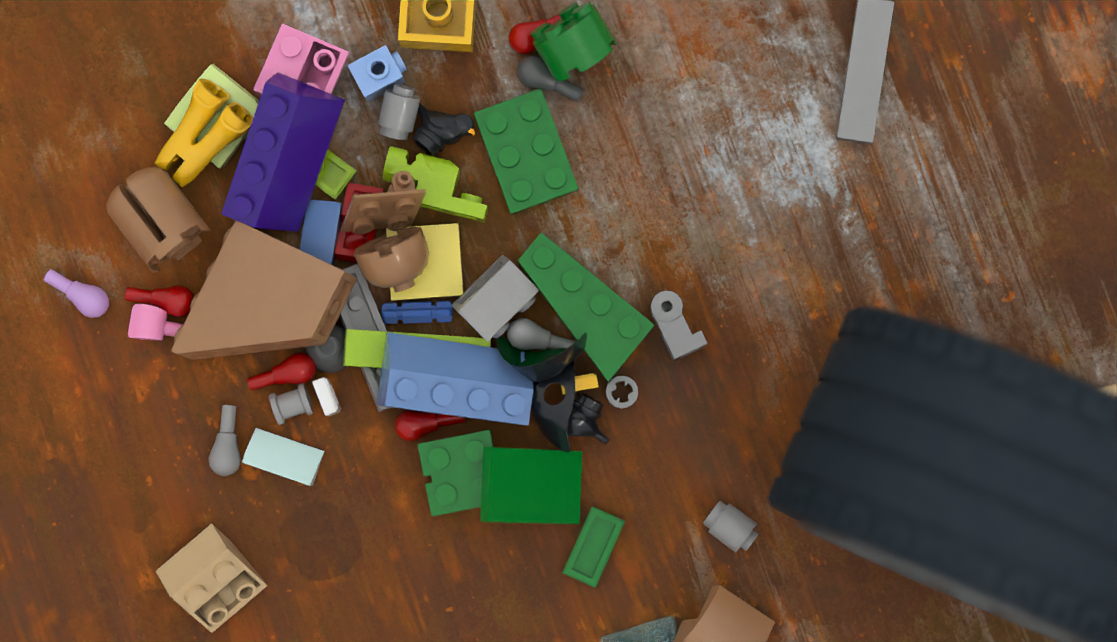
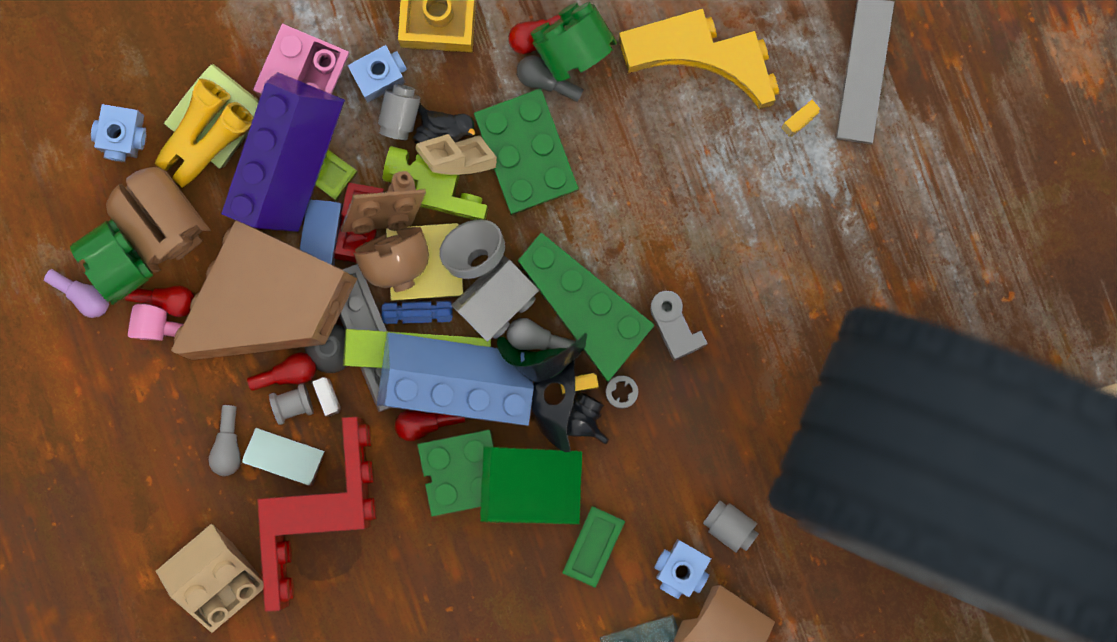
none -> green brick [70,219,154,305]
none -> light blue brick [91,104,146,162]
none -> red bracket [258,417,376,612]
none -> tan slope [416,134,497,175]
none -> light grey piece [440,219,505,279]
none -> yellow arch [618,9,779,109]
none -> light blue brick [654,539,711,599]
none -> yellow tile [781,100,820,137]

